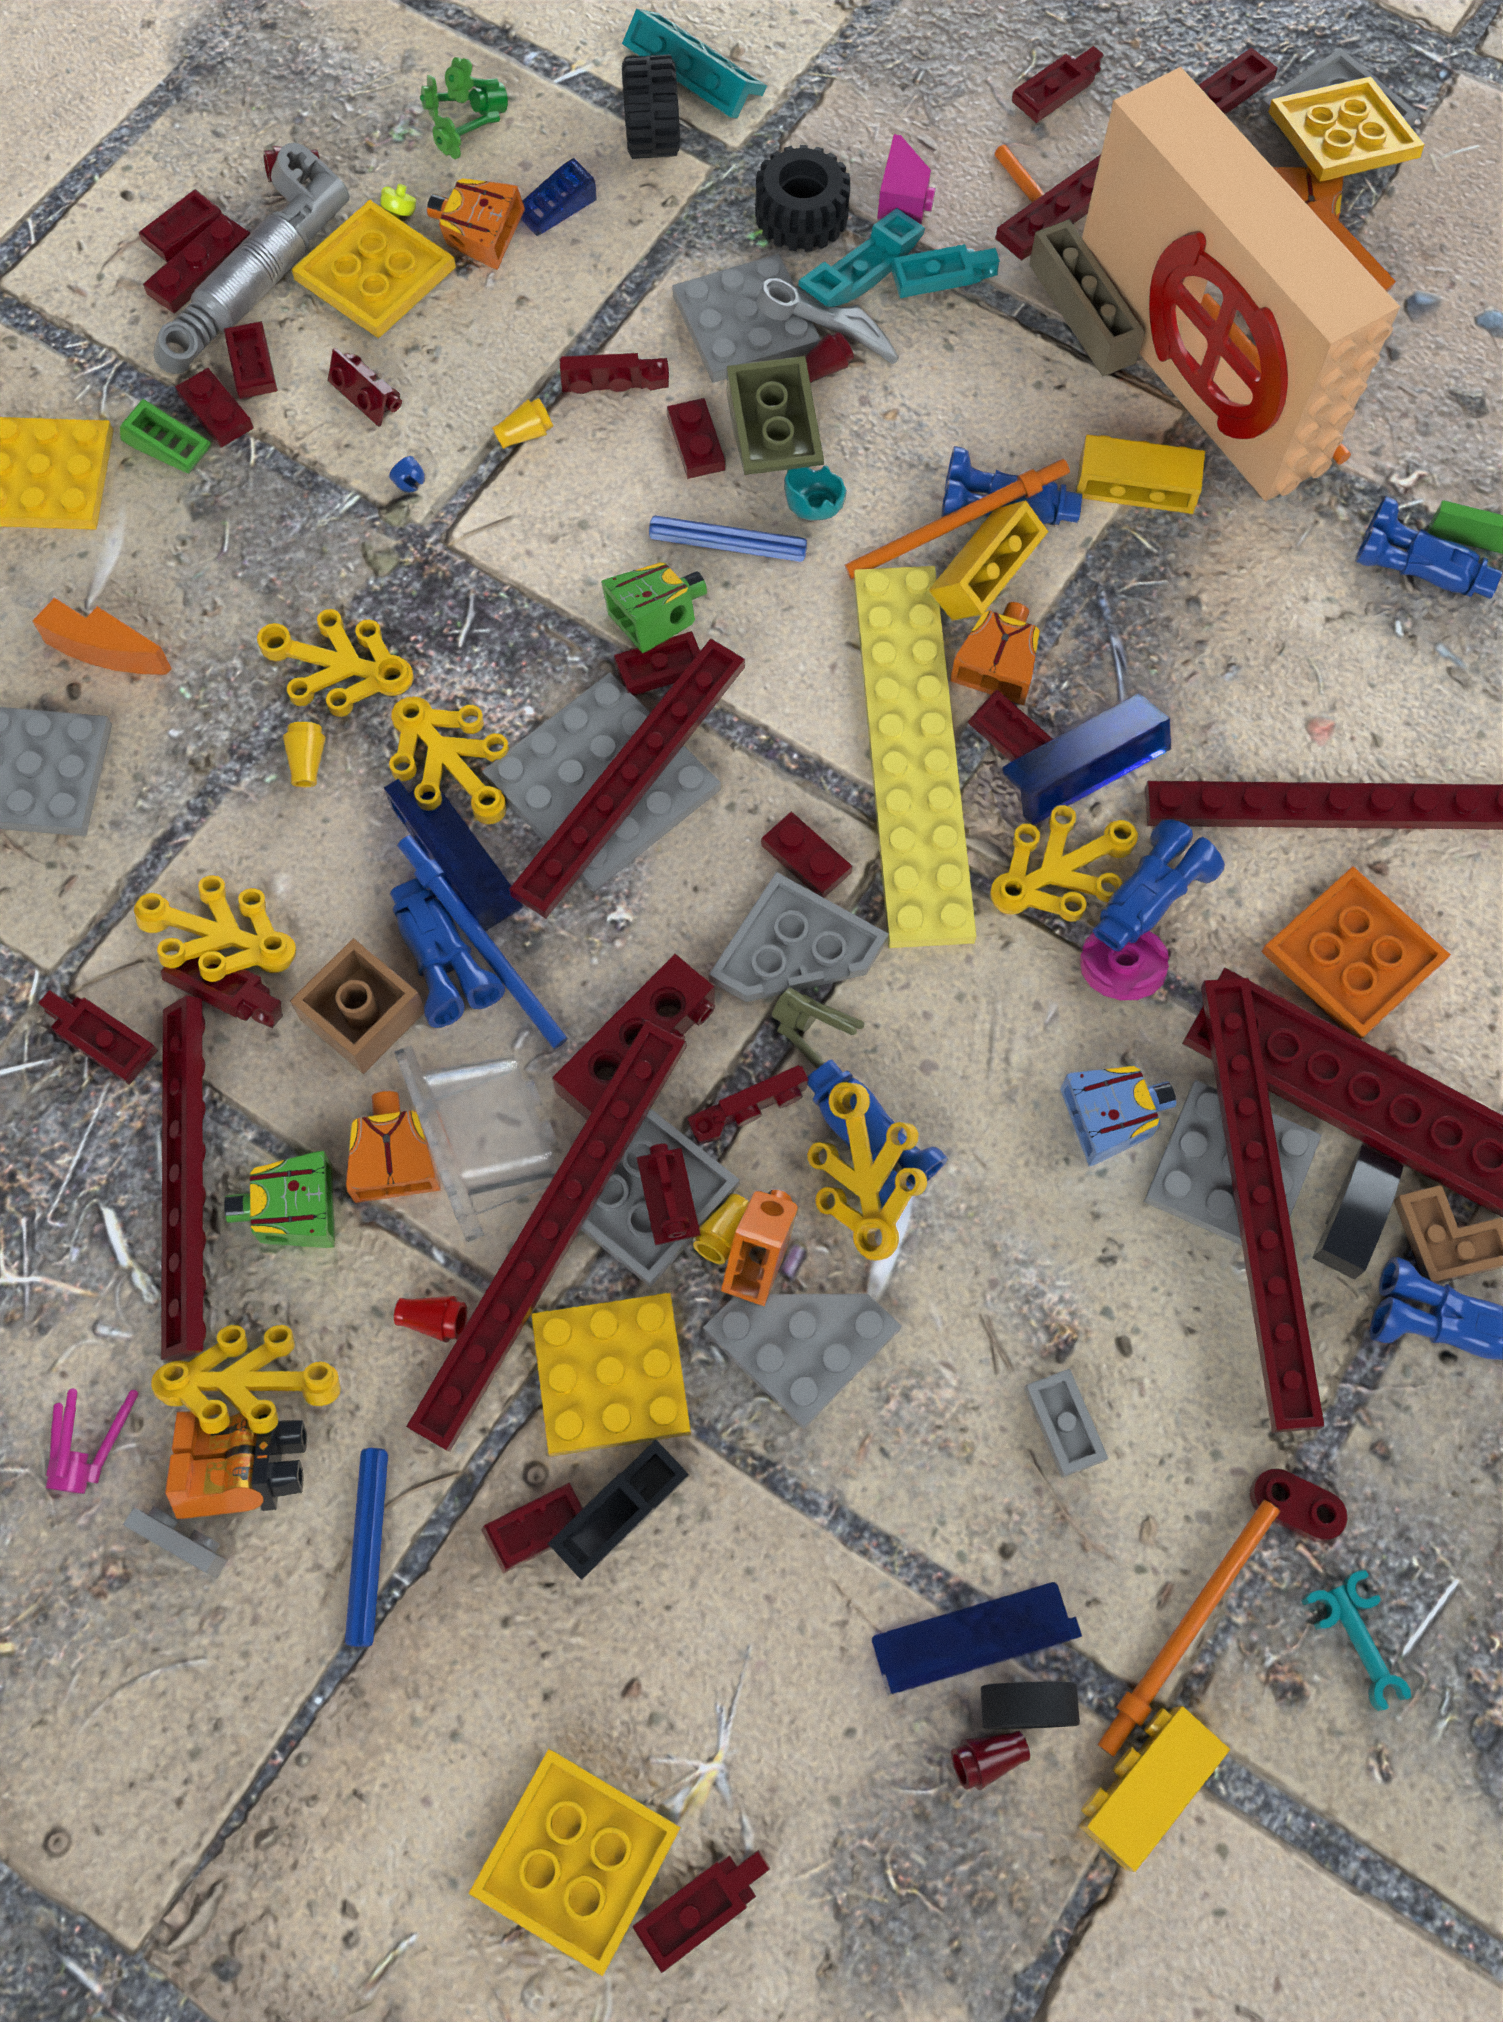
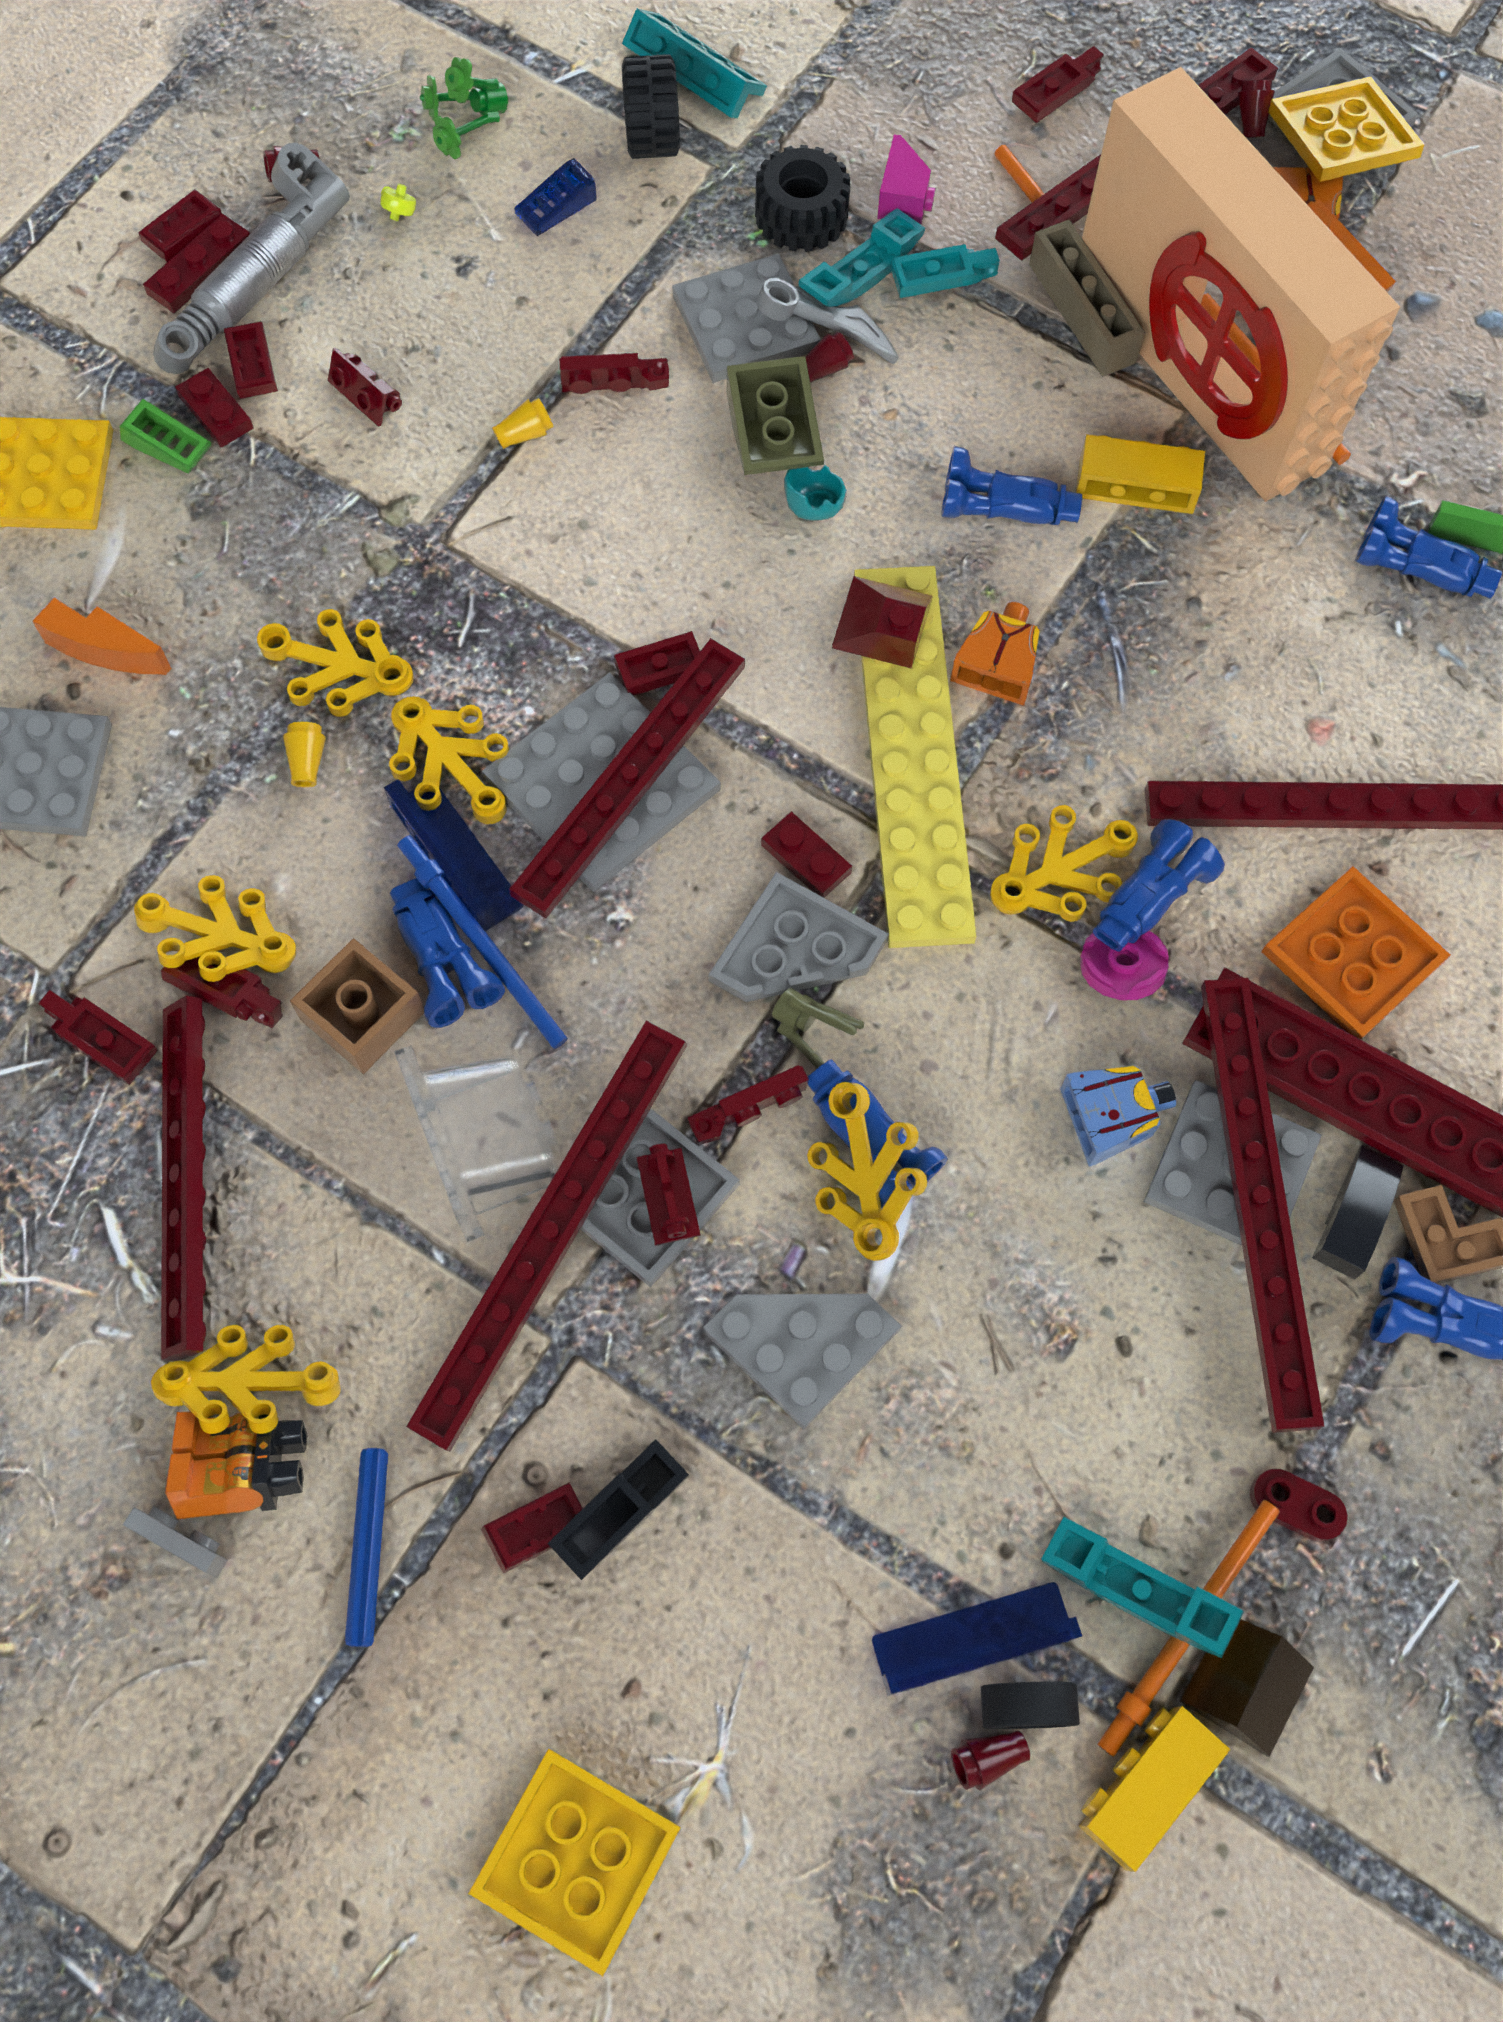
dark pink plant [45,1388,138,1494] -> none
bright green torso [224,1151,335,1248] -> none
yellow plate [292,200,456,339] -> none
orange torso [346,1091,441,1203] -> none
blue hinge [389,456,425,493] -> none
red cone [394,1296,468,1343] -> none
orange torso [427,178,525,270] -> none
yellow plate [531,1292,691,1457] -> none
dark red brick [552,954,715,1120] -> none
bright green torso [601,563,707,653] -> none
dark red hinge [632,1850,770,1973] -> none
axle [649,515,807,562] -> none
dark red plate [667,398,725,479] -> none
yellow cone [693,1193,749,1264] -> none
orange torso [721,1190,799,1307] -> none
orange bar [845,458,1070,579] -> none
yellow brick [929,500,1049,621] -> none
dark red plate [967,689,1059,778] -> none
clear blue panel [1002,694,1171,825] -> none
light grey plate [1024,1369,1108,1478] -> none
teal bar [1301,1570,1411,1711] -> none
none -> dark red slope [832,576,933,669]
none -> teal slope [1041,1517,1244,1658]
none -> dark brown slope [1179,1619,1314,1757]
none -> dark red cone [1238,80,1275,138]

